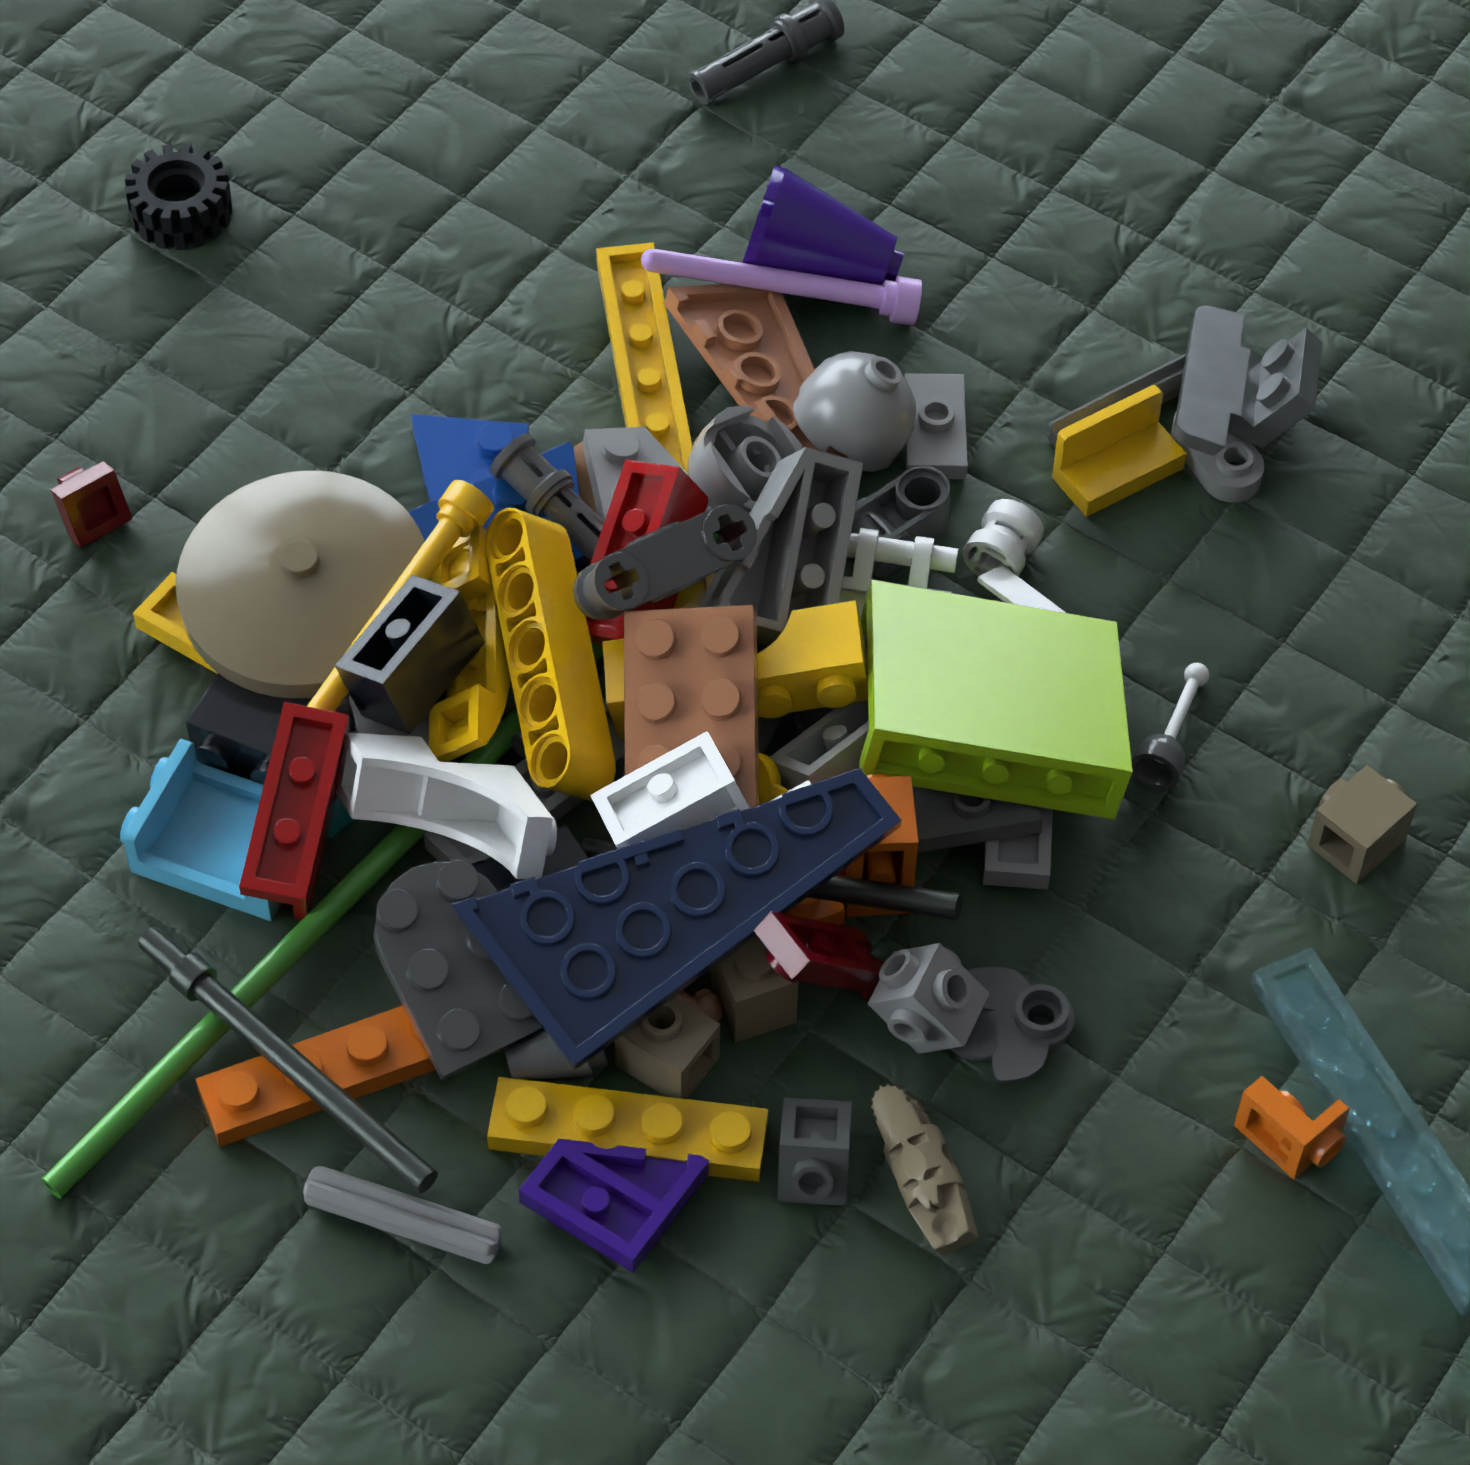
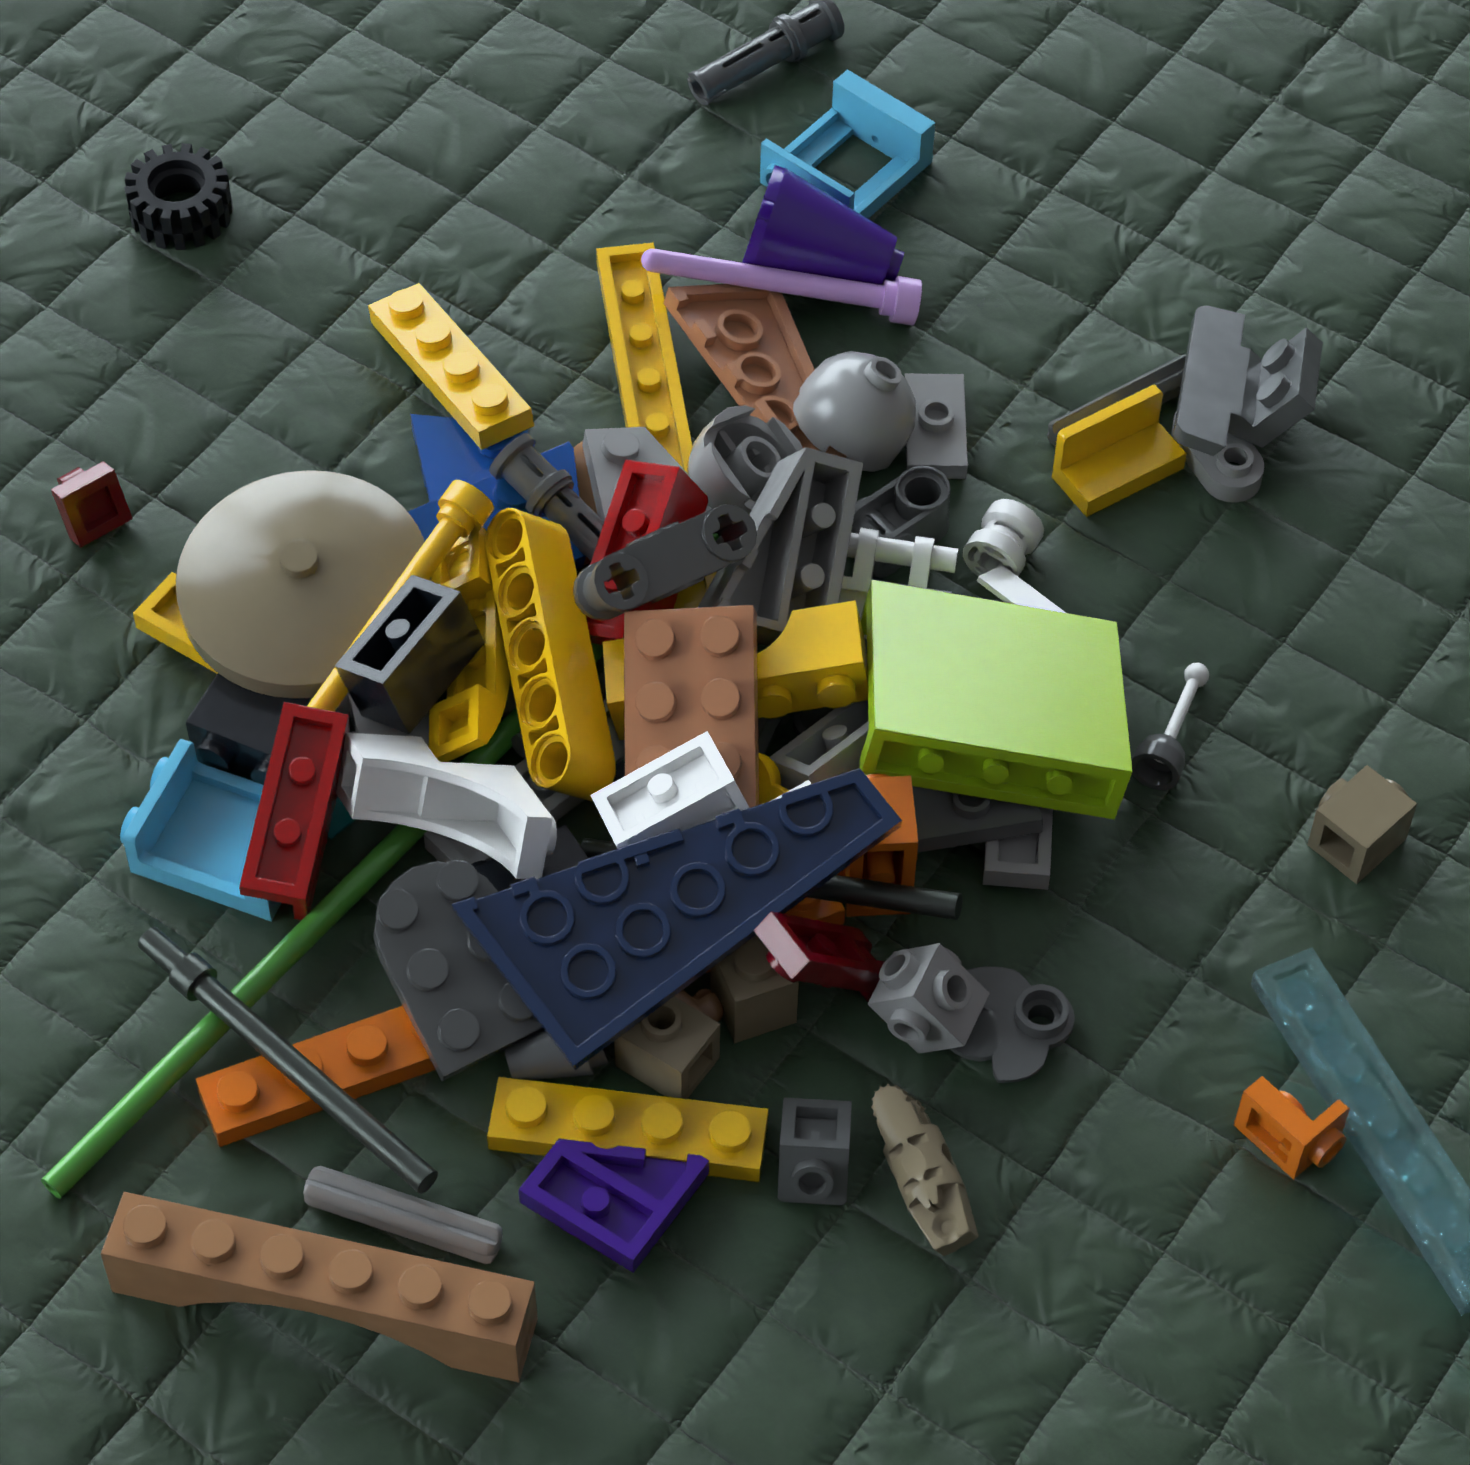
none -> medium nougat arch [101,1192,538,1383]
none -> yellow plate [368,283,534,450]
none -> medium azure panel [760,69,935,218]

